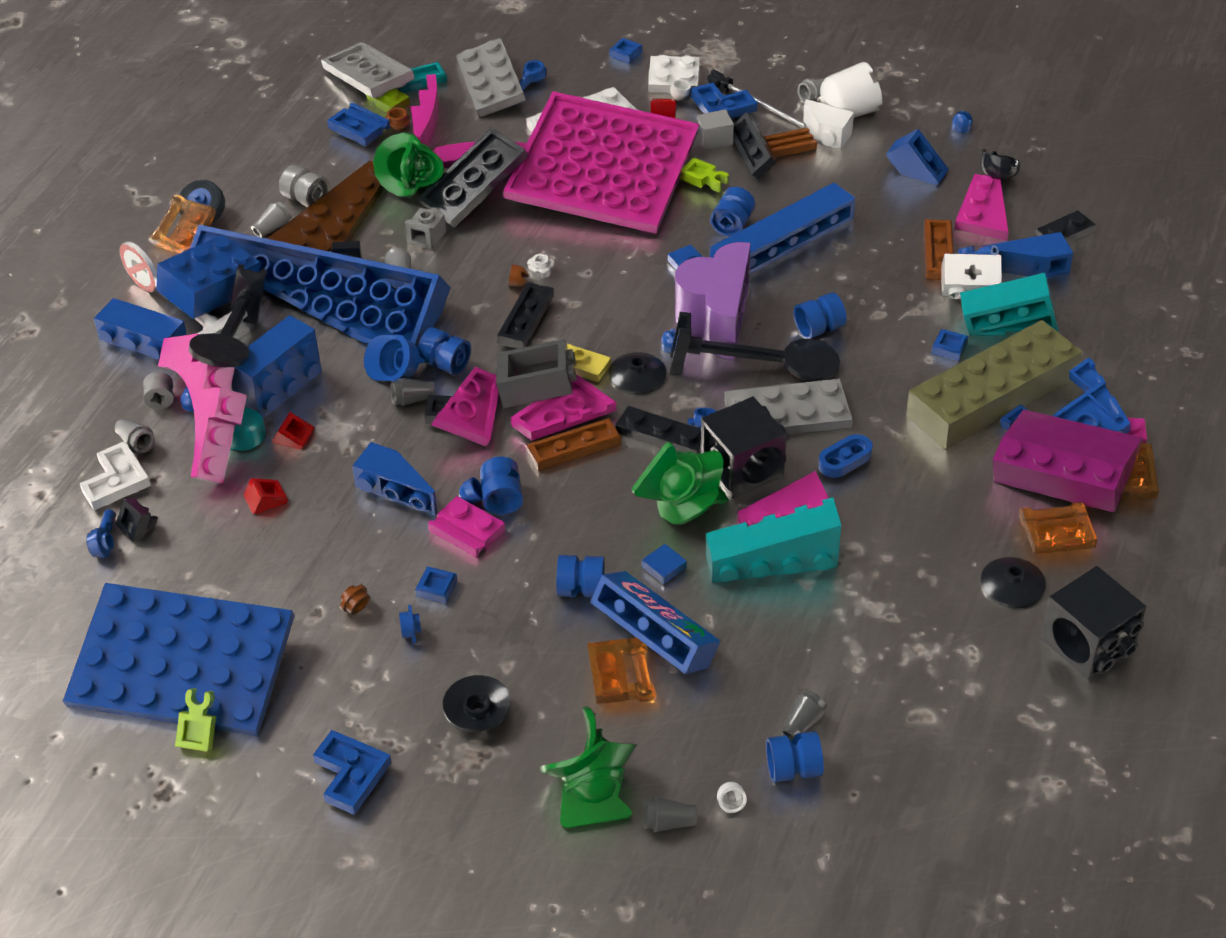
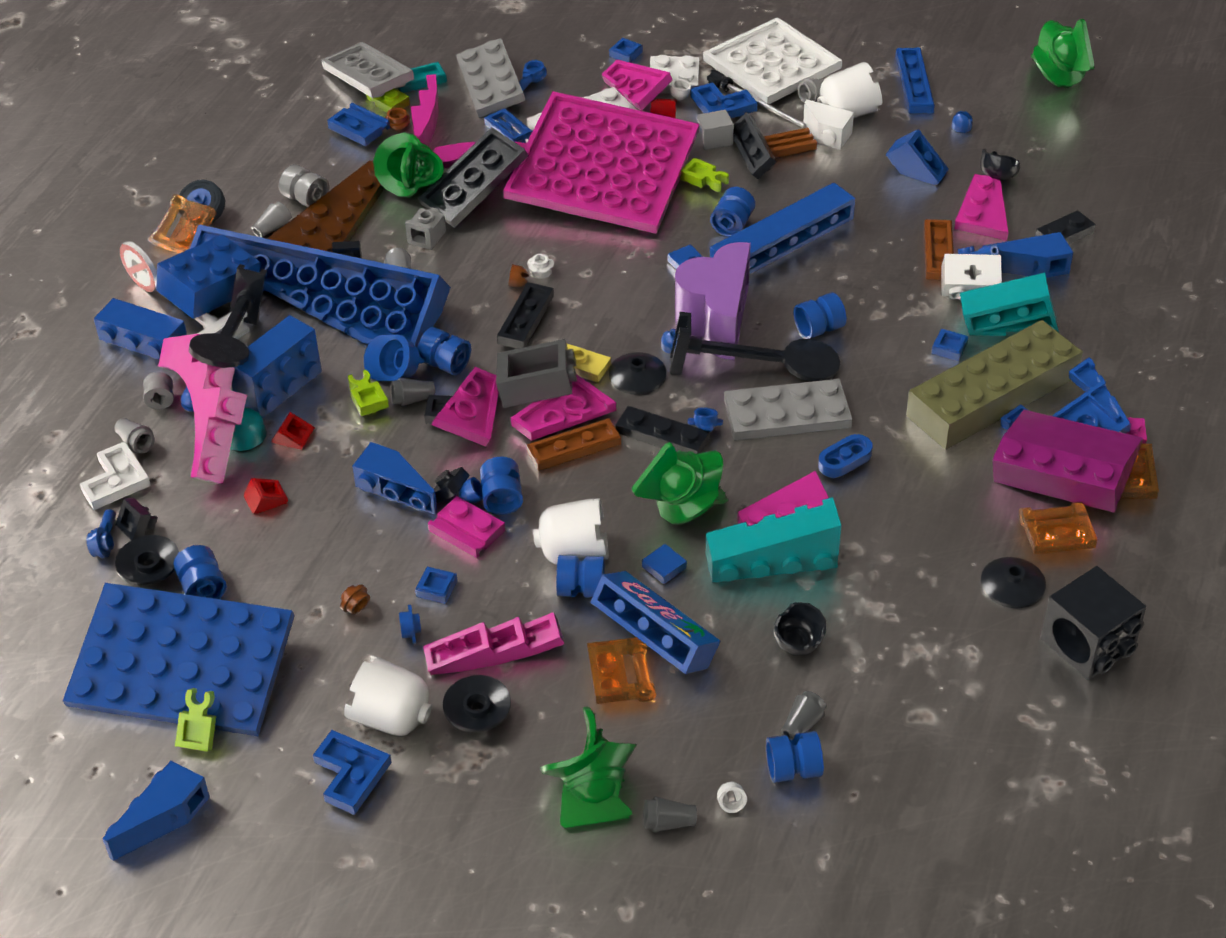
black brick [701,396,788,499] -> none
none -> blue slope [102,760,210,861]
none -> black dish [115,535,179,585]
none -> blue wheel [173,545,227,599]
none -> white cylinder [344,655,432,737]
none -> lime plate [348,370,389,416]
none -> dark pink slope [423,612,564,675]
none -> black plate [434,467,470,503]
none -> blue tile [484,108,533,143]
none -> white cylinder [533,498,609,565]
none -> dark pink wing [601,60,673,111]
none -> white plate [703,17,842,104]
none -> black hair [773,602,826,655]
none -> blue tile [895,47,935,114]
none -> green helmet [1031,19,1095,88]

